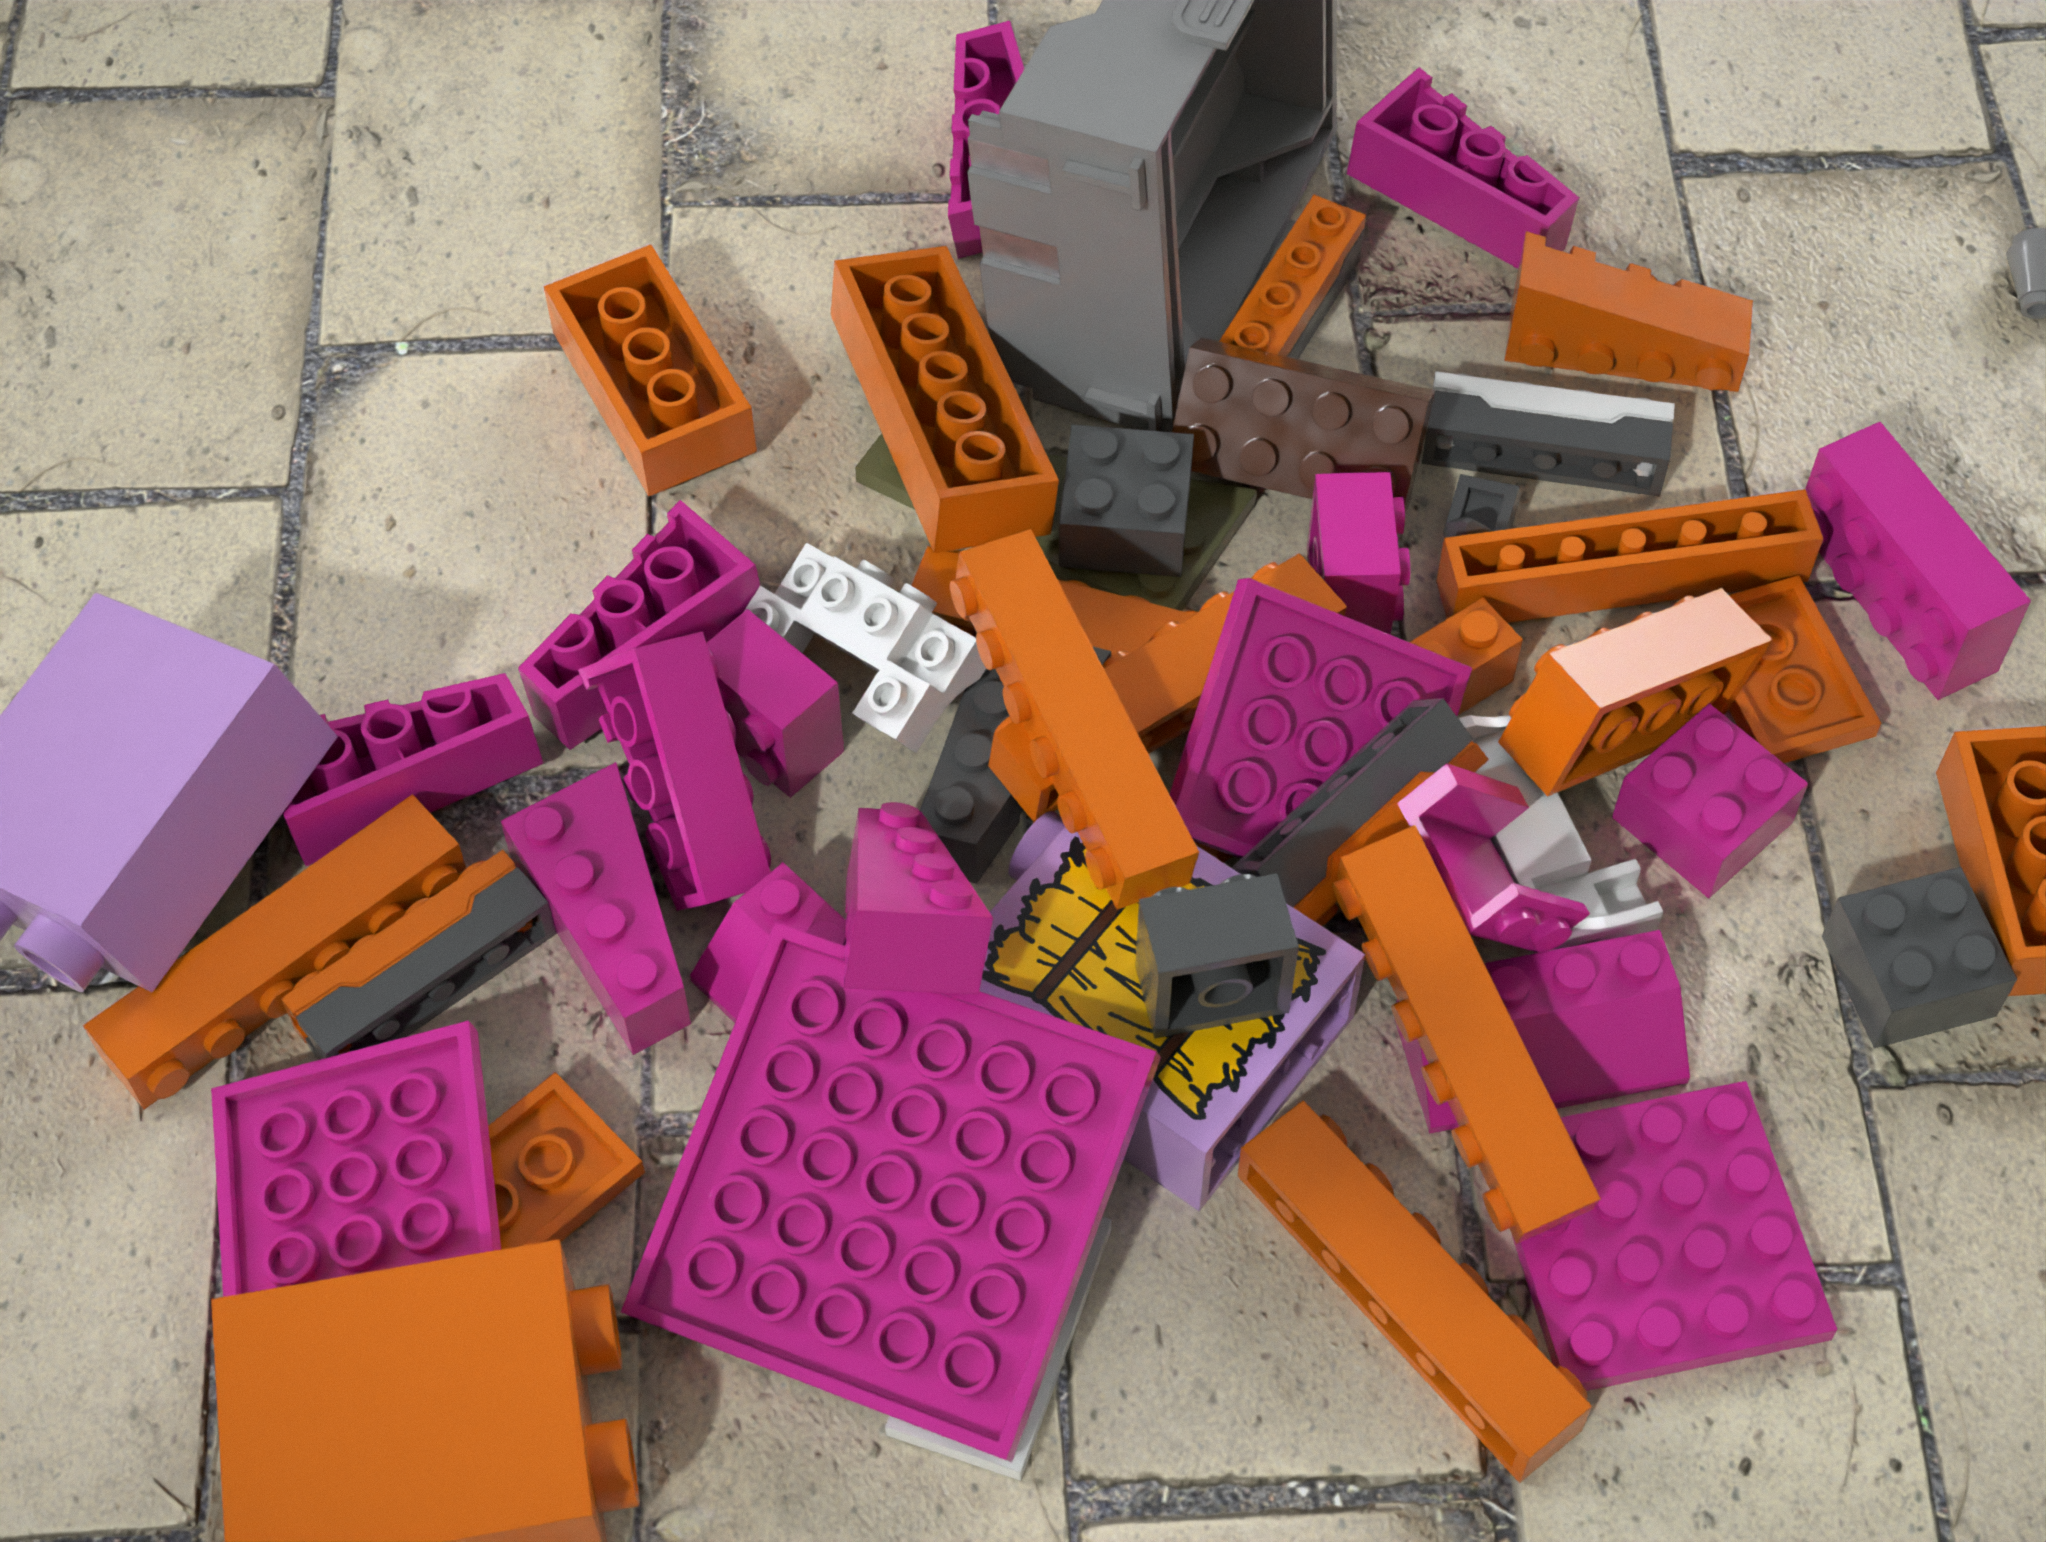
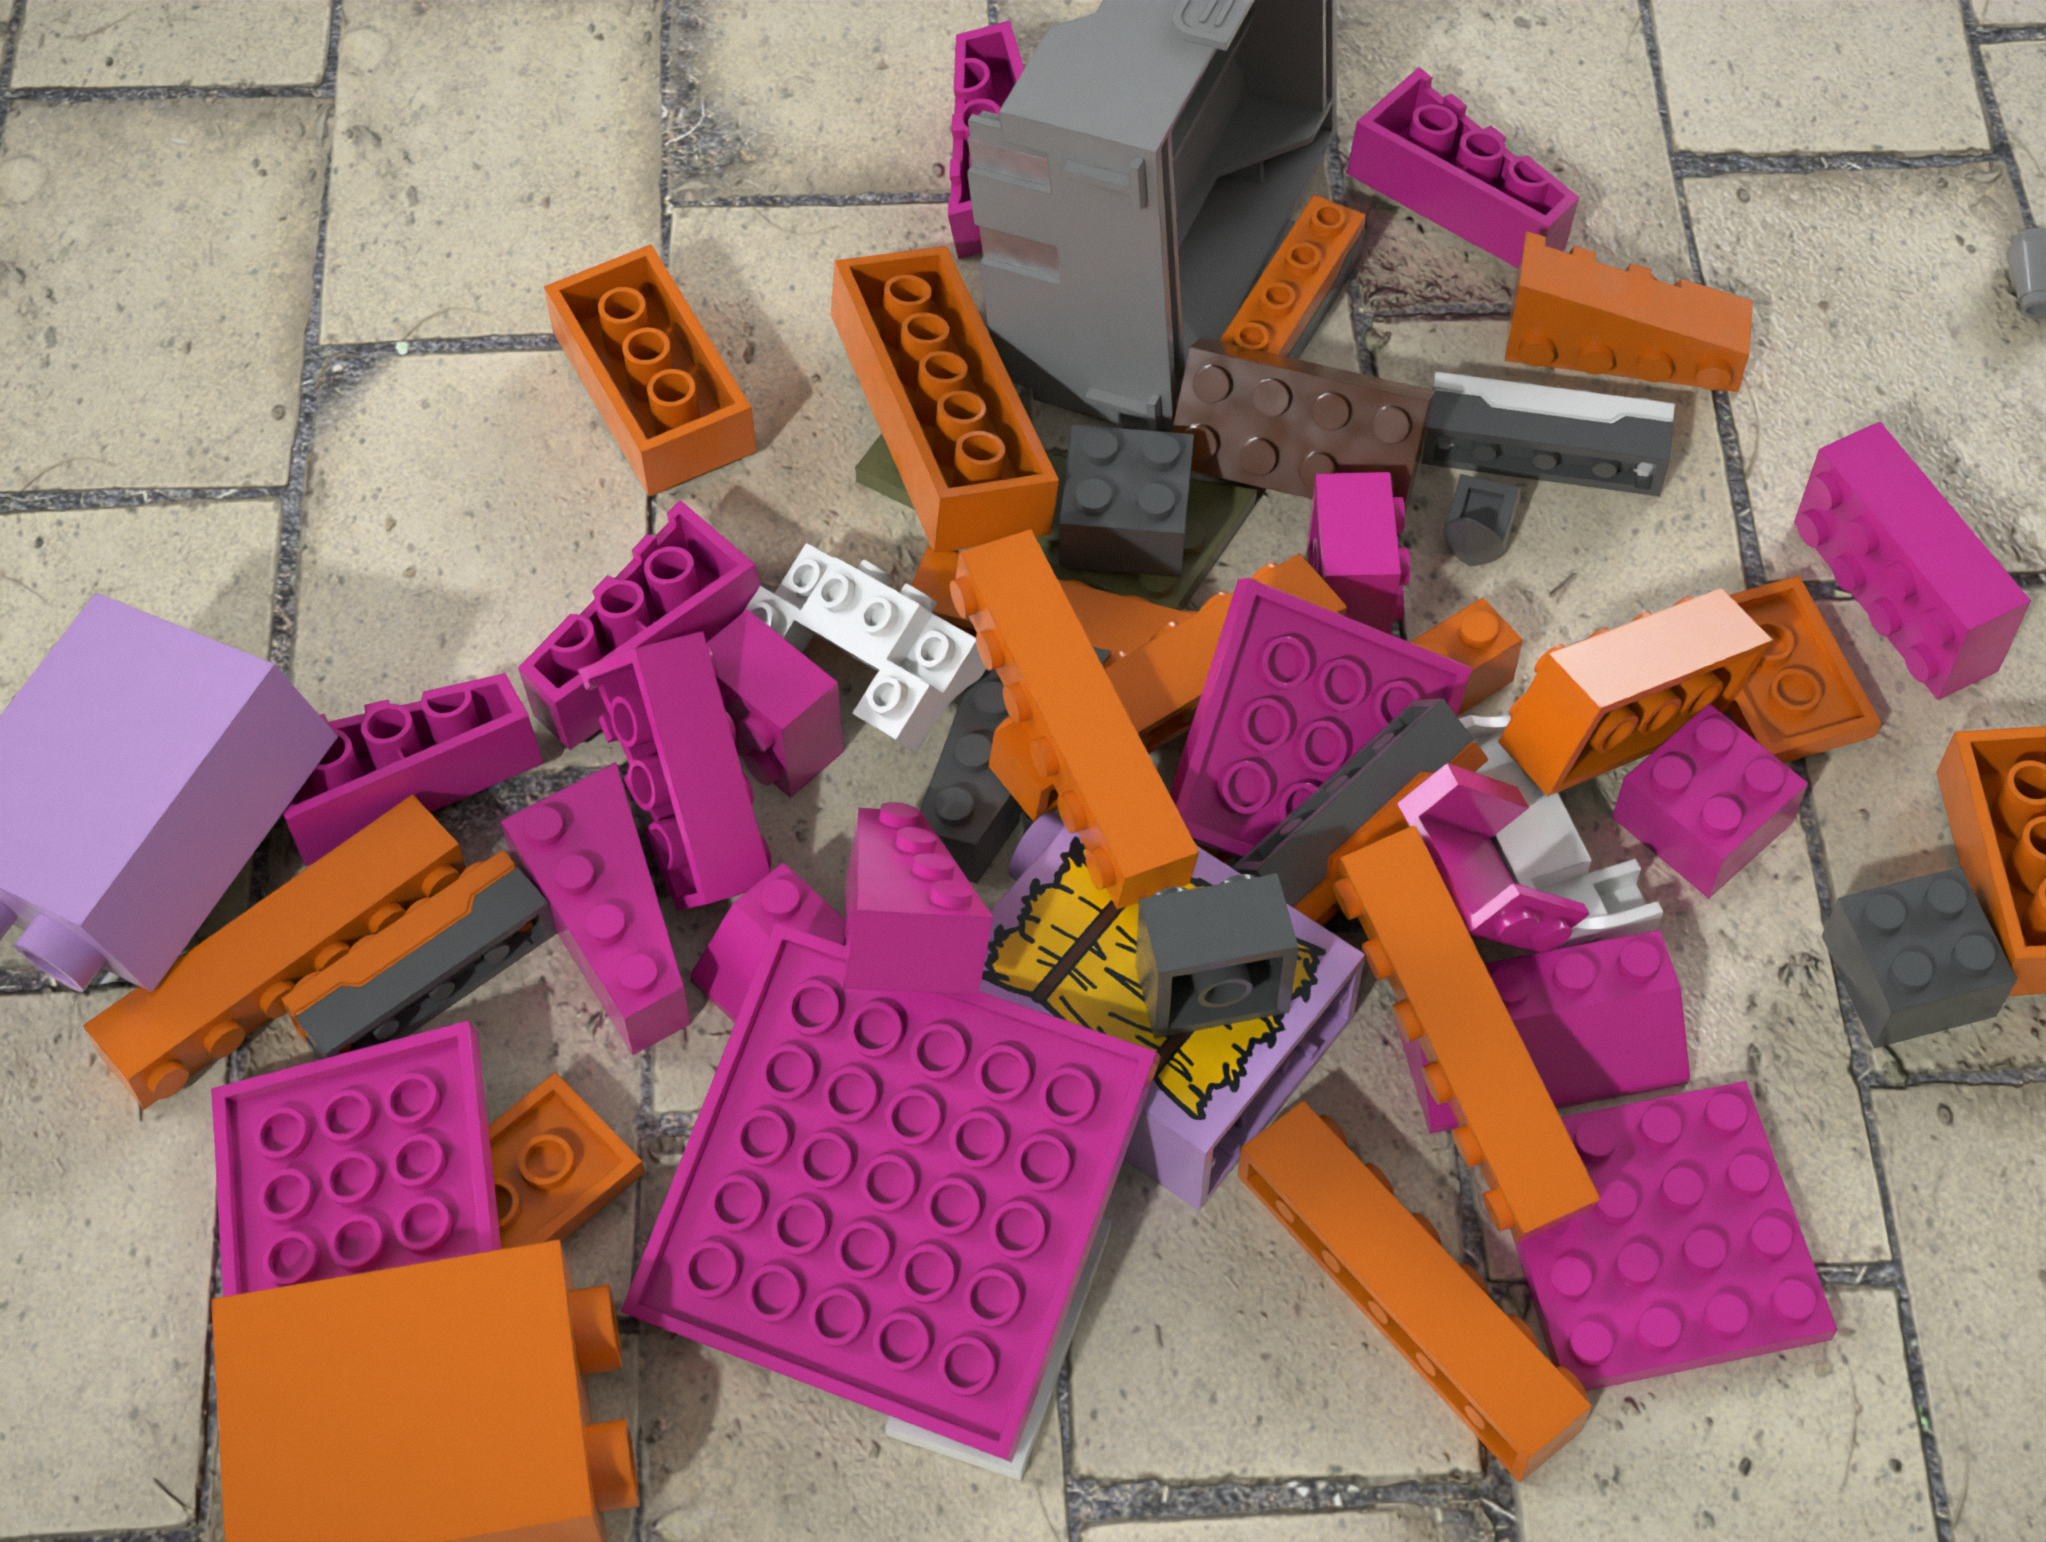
orange brick [1436,489,1823,623] -> none

